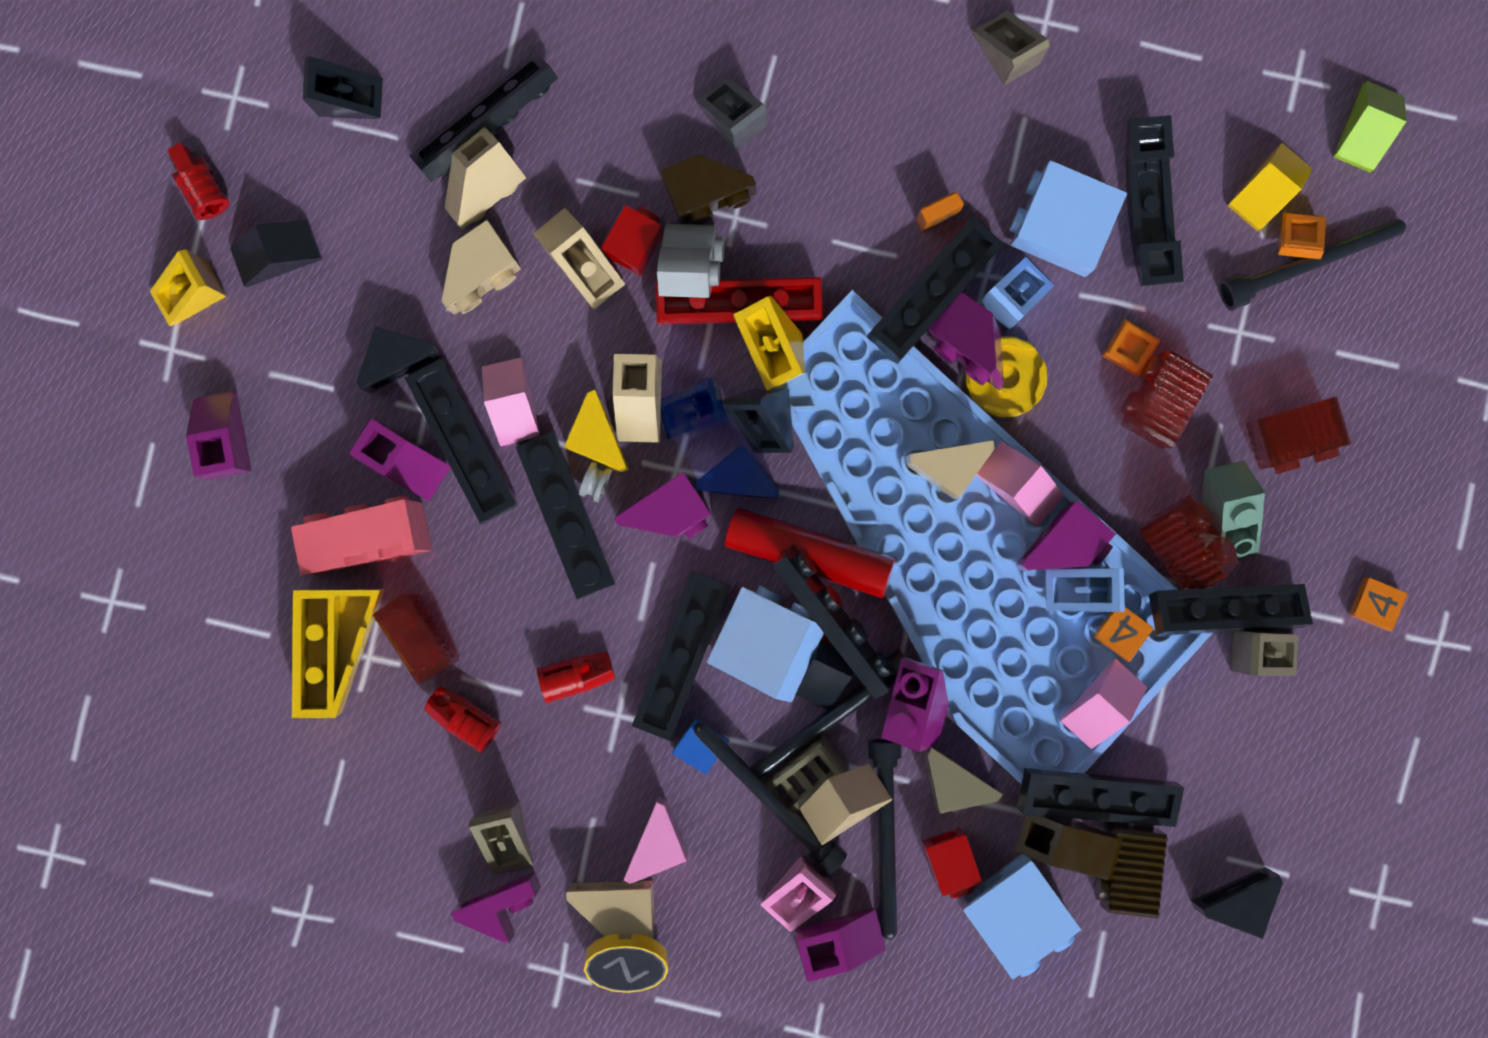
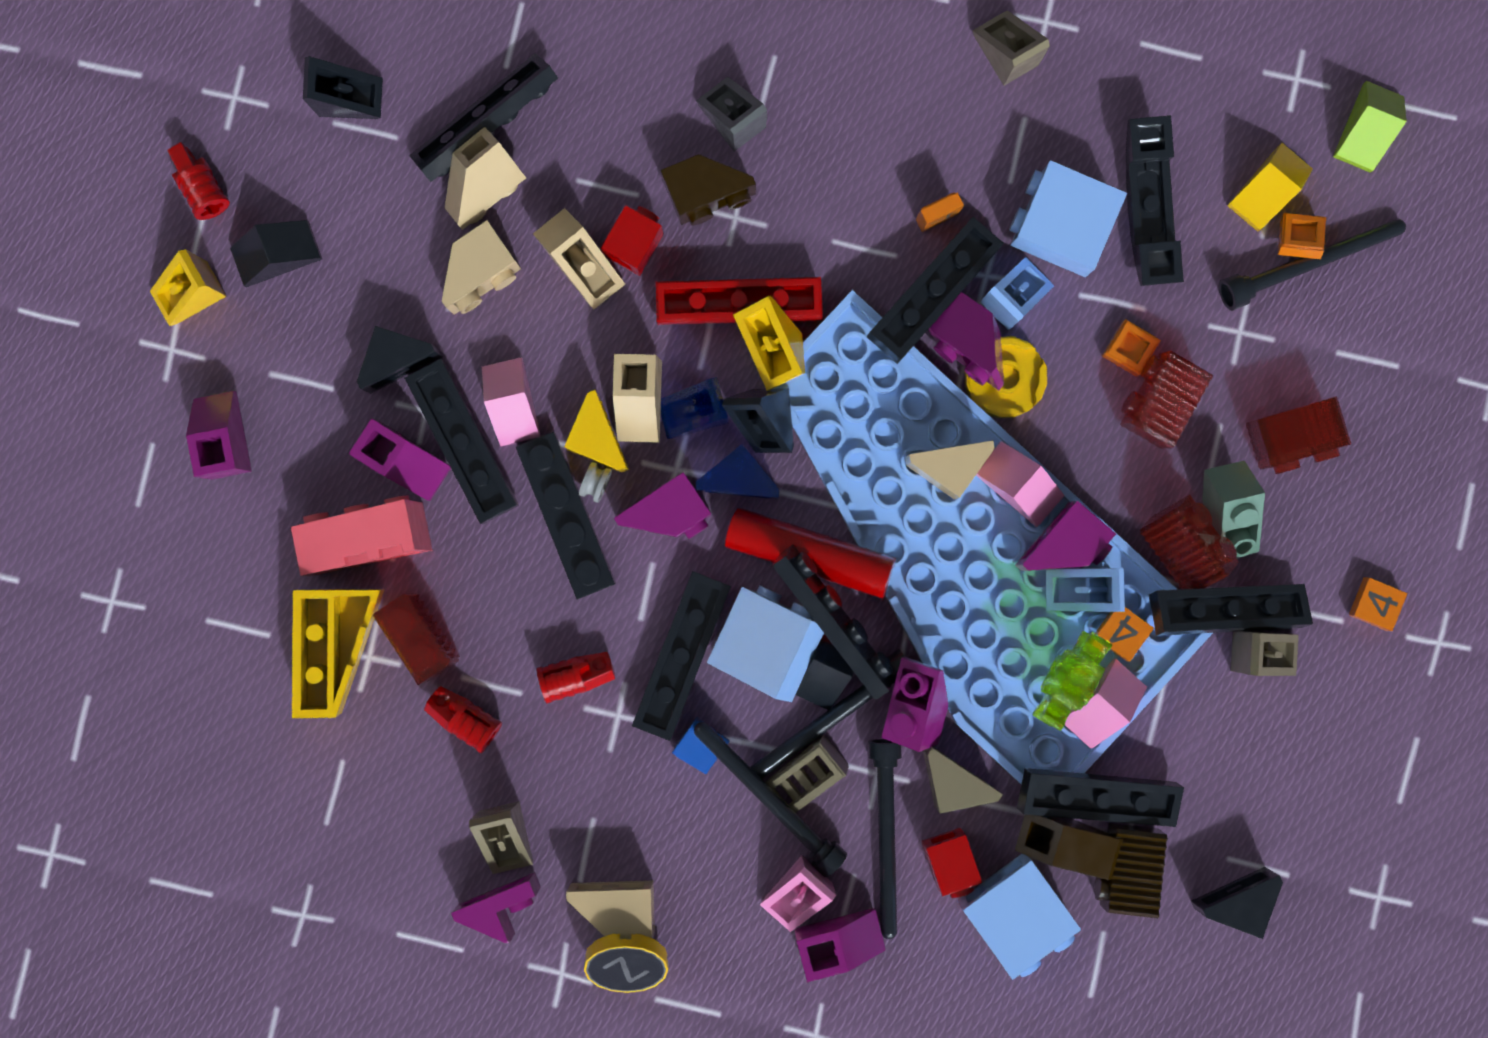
bright pink slope [623,796,688,884] -> none
light grey brick [657,224,724,298] -> none
tan slope [800,764,892,845] -> none
none -> clear neon green gear [1032,631,1112,731]

